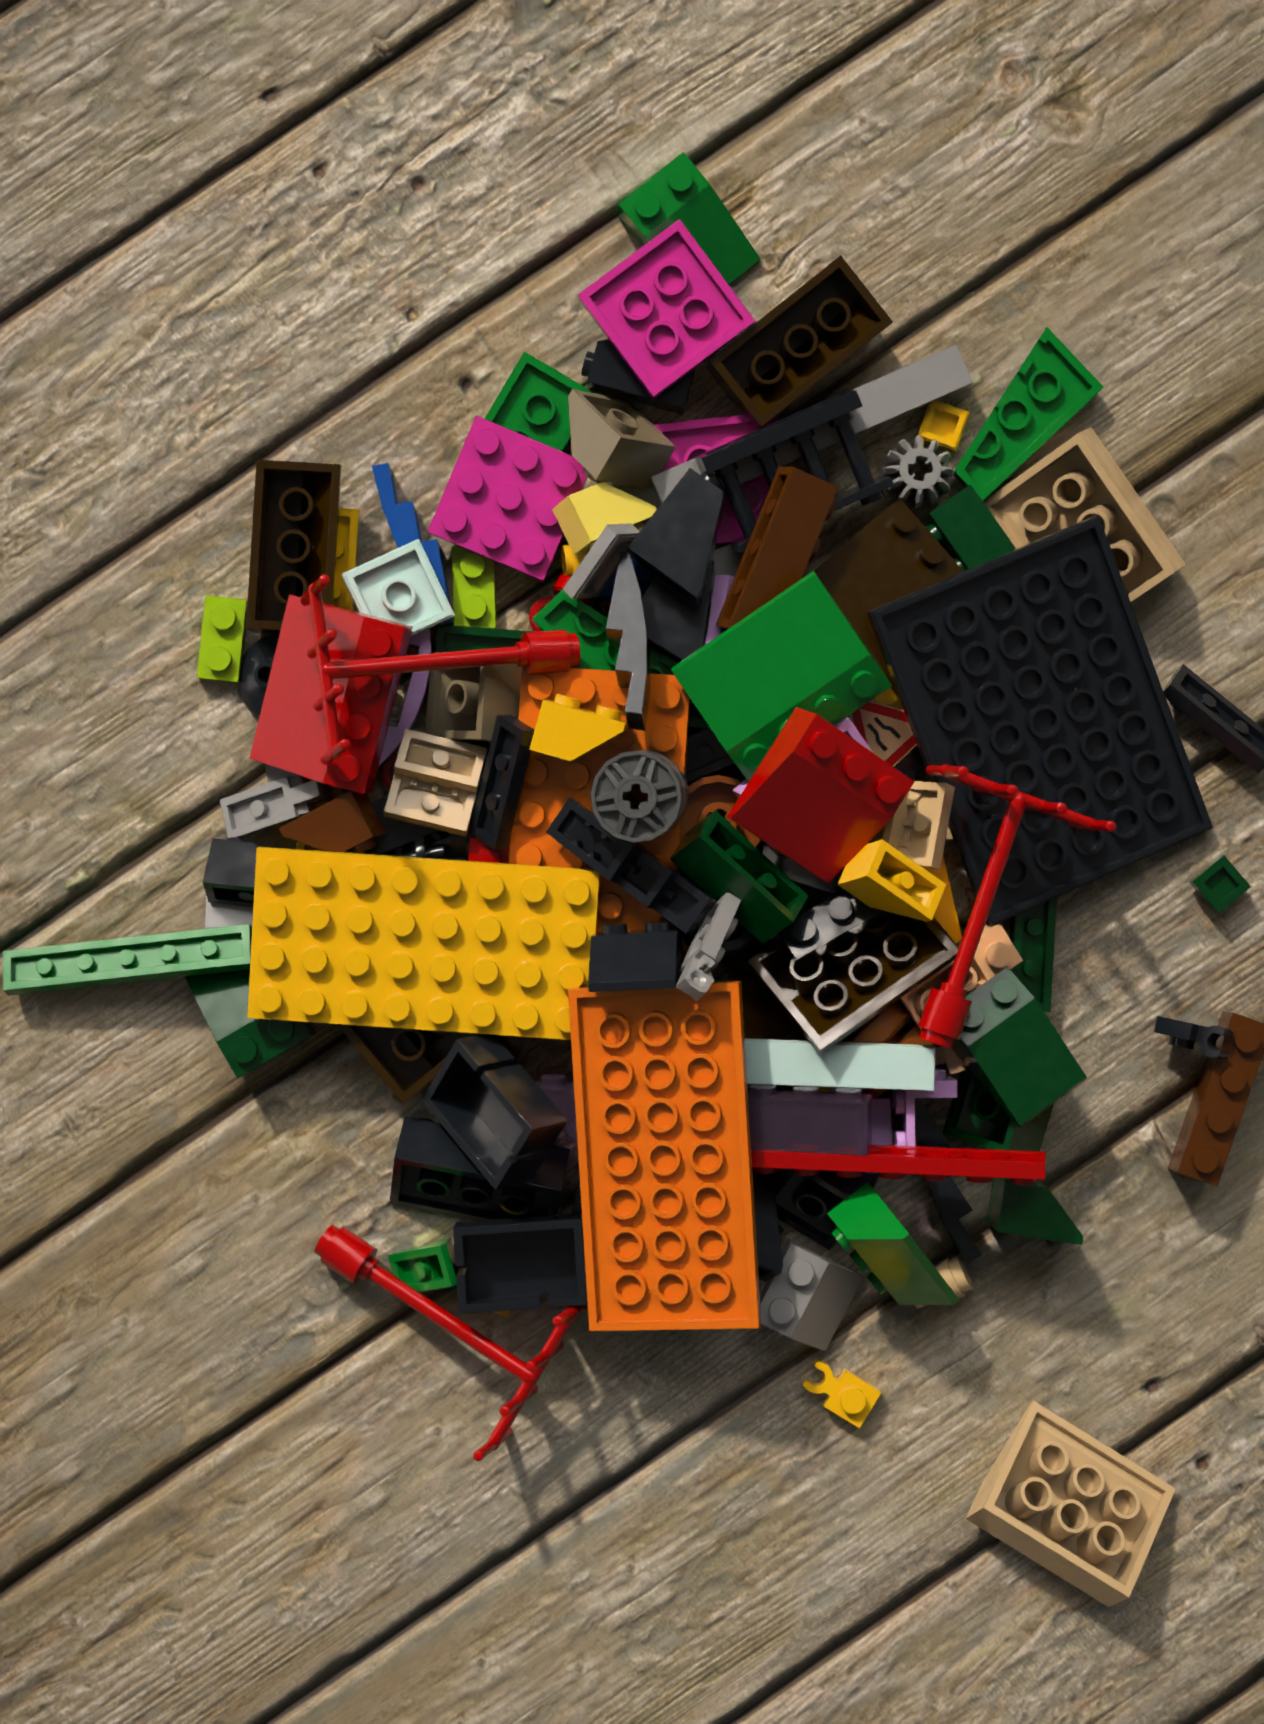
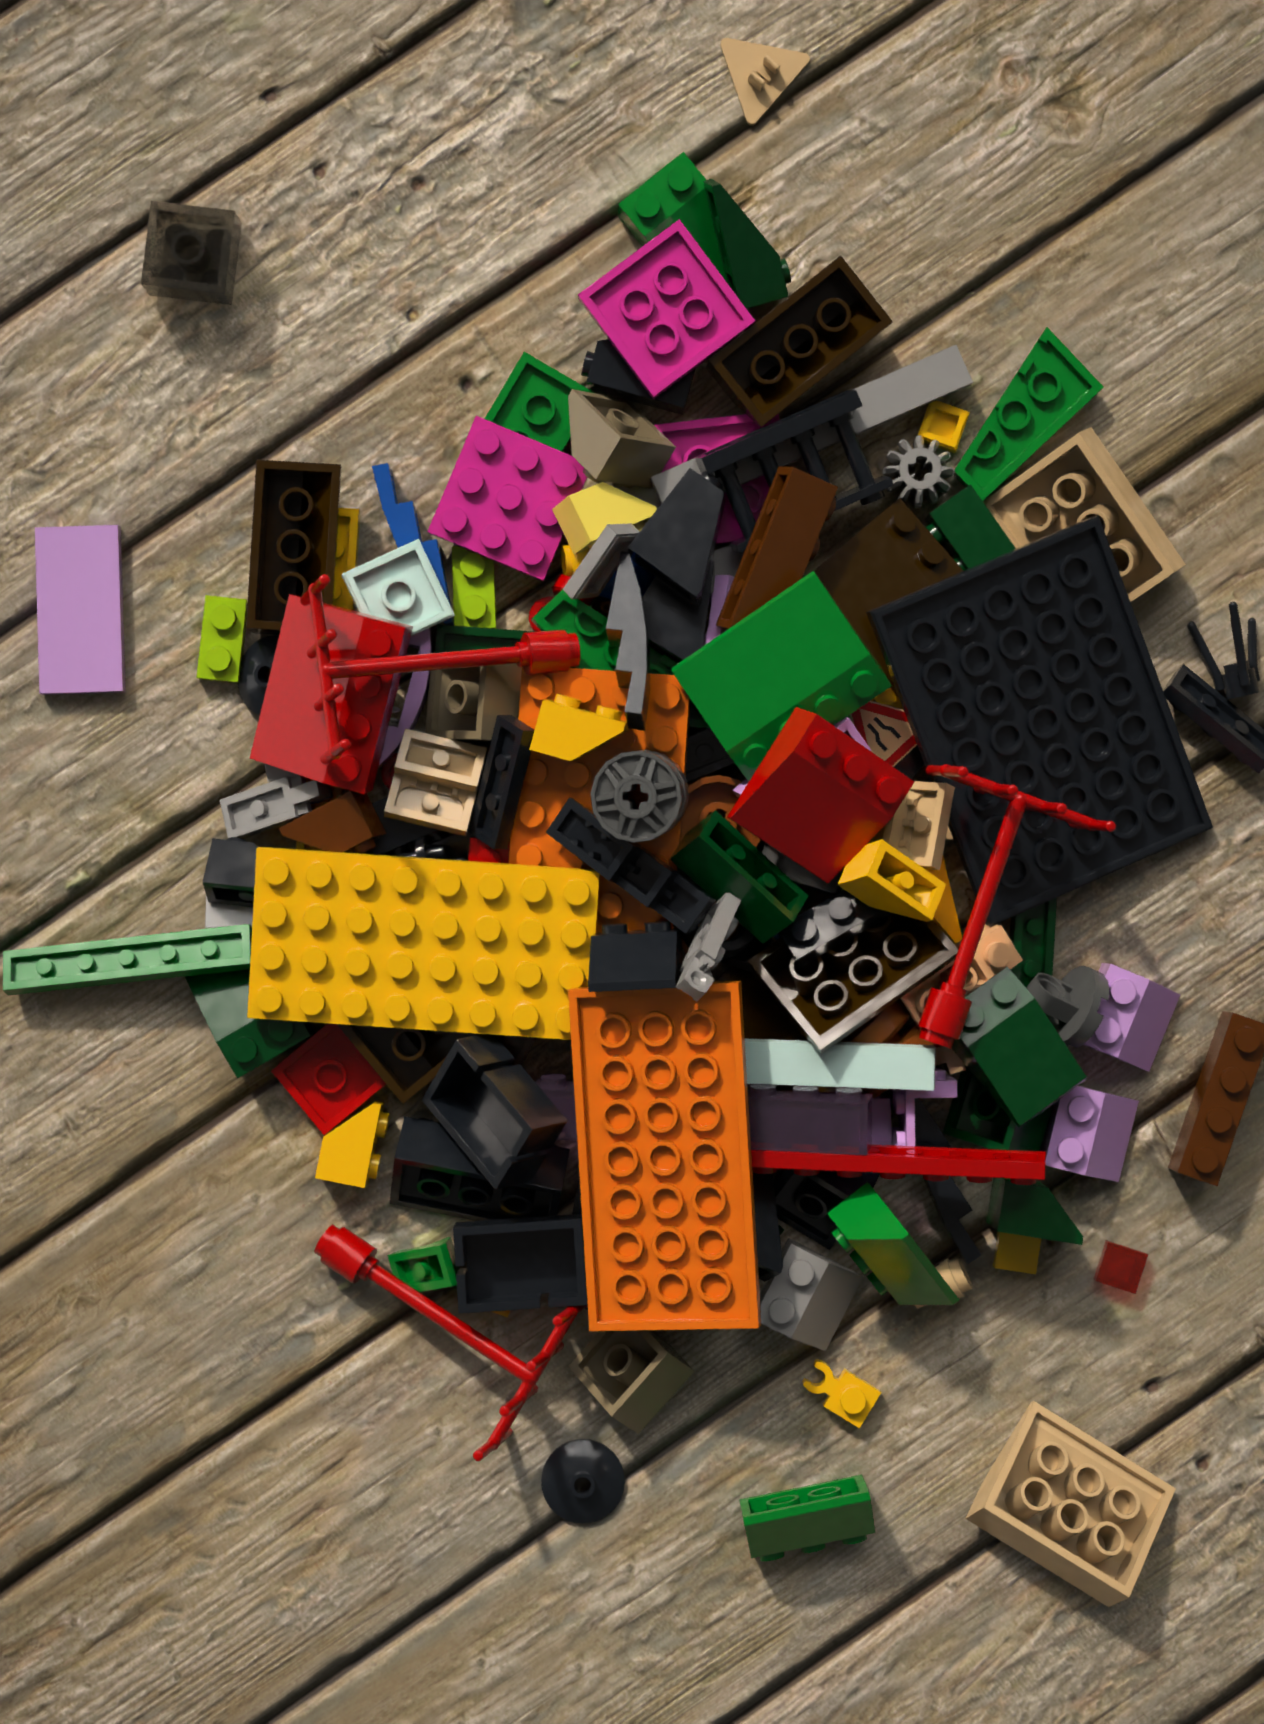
black plate [1154,1016,1234,1060] -> none
dark green plate [1189,855,1251,914] -> none
none -> lavender tile [35,525,125,695]
none -> clear smoke brick [141,201,242,305]
none -> red plate [271,1024,386,1135]
none -> yellow slope [315,1101,390,1188]
none -> black dish [541,1439,625,1524]
none -> dark tan slope [568,1330,694,1434]
none -> dark green slope [703,179,791,309]
none -> tan piece [720,38,810,125]
none -> green slope [739,1474,876,1561]
none -> yellow tile [993,1232,1041,1274]
none -> dark grey tile [1026,966,1109,1048]
none -> lavender slope [1040,1085,1139,1182]
none -> lavender slope [1083,963,1180,1072]
none -> clear red tile [1094,1240,1148,1294]
none -> black plant [1187,602,1261,699]

